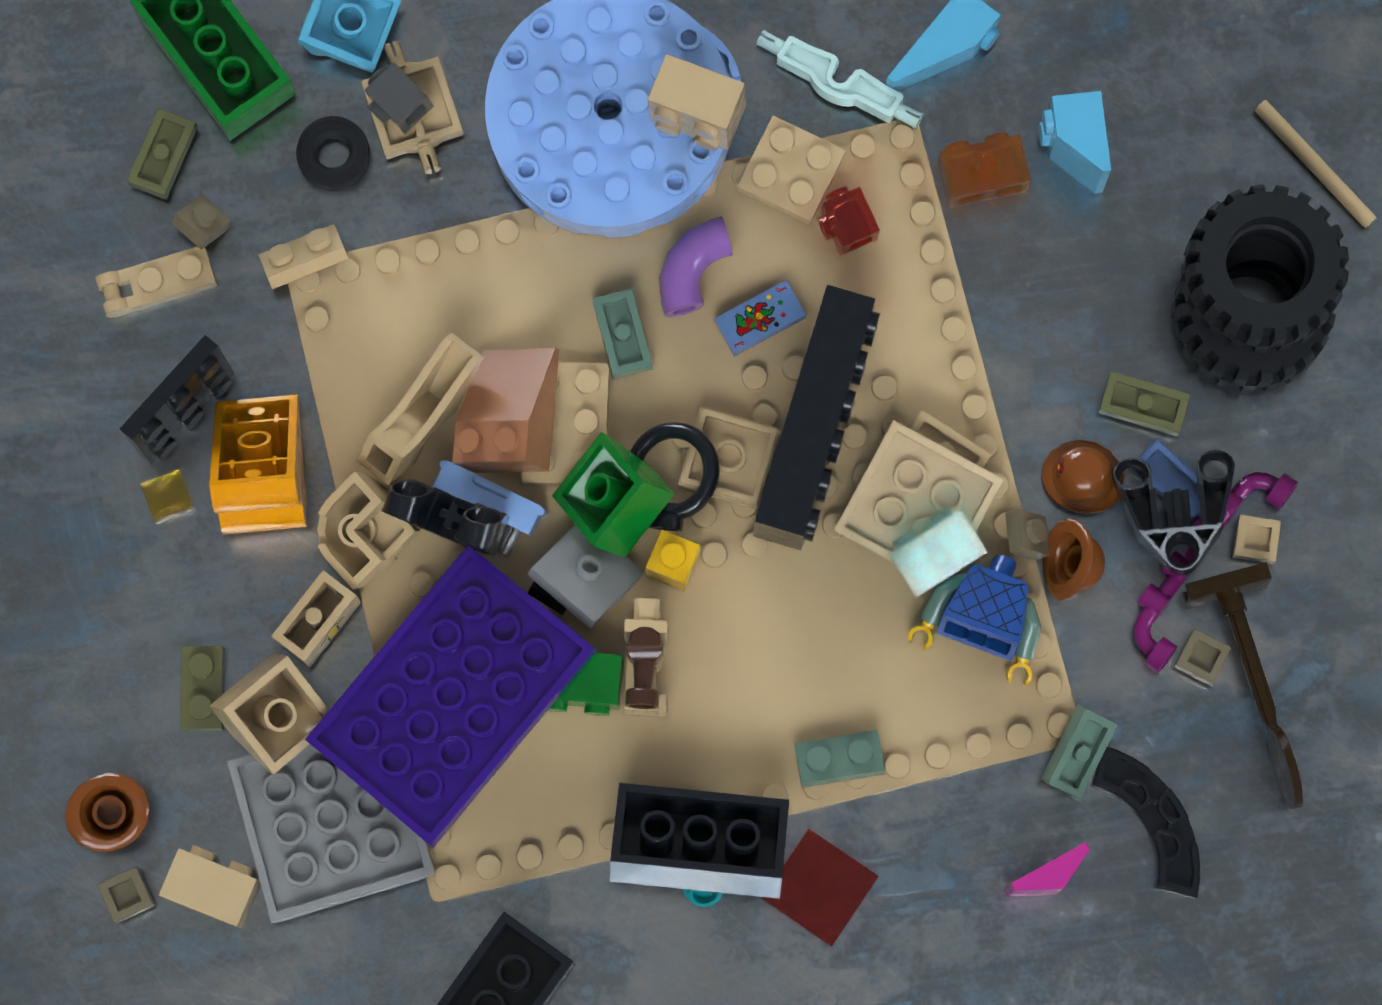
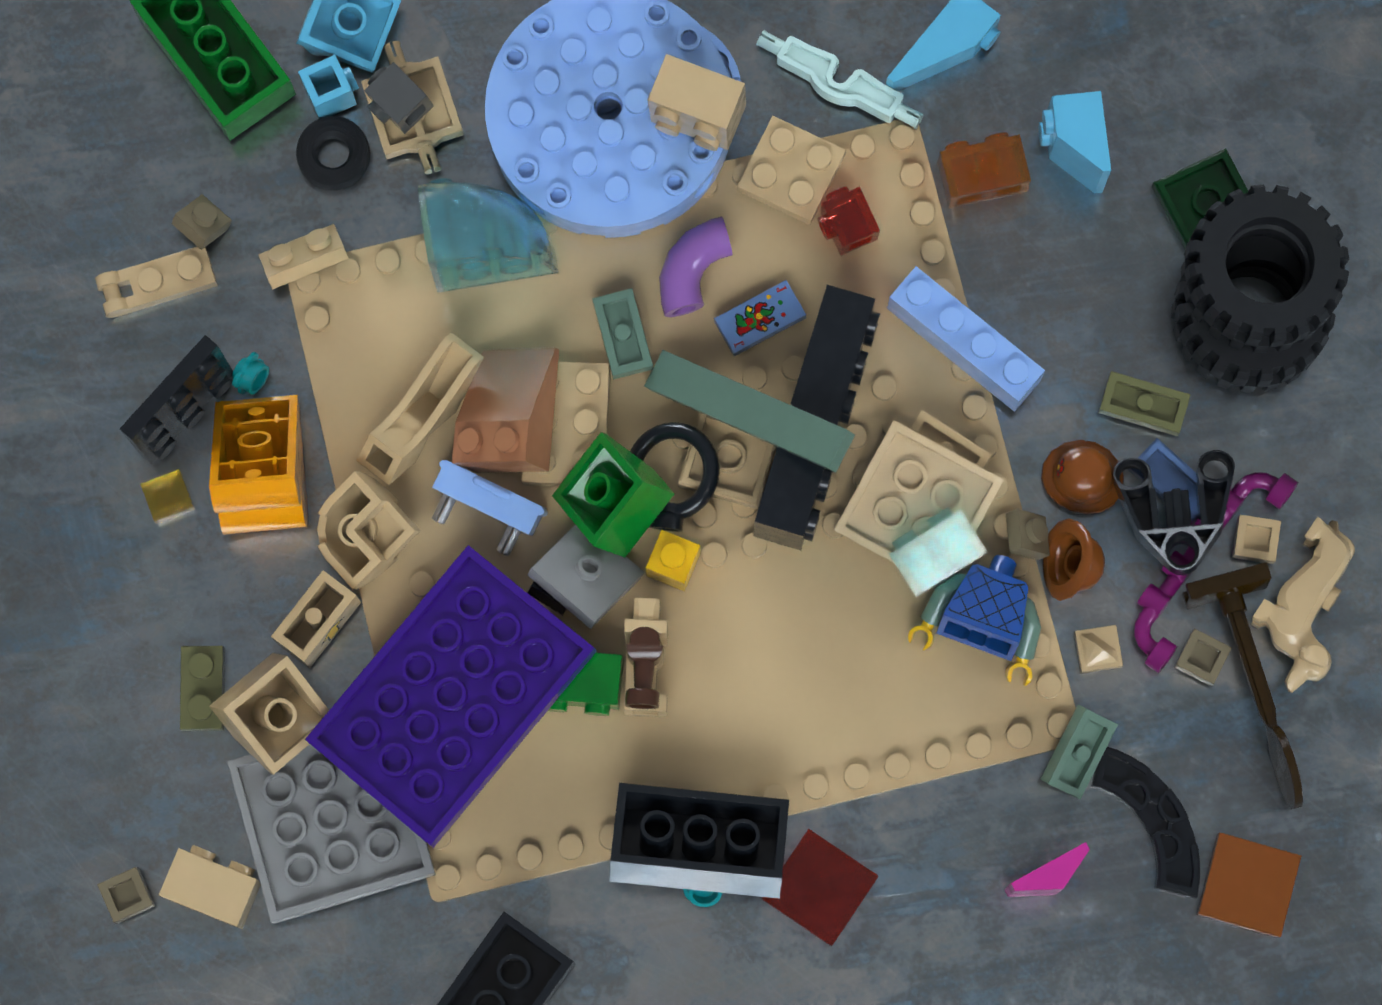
dark orange hat [65,773,150,852] -> none
olive plate [127,108,198,200] -> none
black connector [381,478,510,556] -> none
sand green plate [794,730,885,788] -> none
tan piece [1254,100,1377,229] -> none
none -> teal plate [232,352,270,395]
none -> medium azure brick [298,55,359,119]
none -> clear light blue brick [418,178,559,293]
none -> sand green tile [644,350,855,473]
none -> light blue brick [887,266,1045,412]
none -> tan tile [1074,625,1123,674]
none -> dark green tile [1152,148,1248,249]
none -> dark orange tile [1197,832,1302,938]
none -> tan animal [1251,517,1355,693]

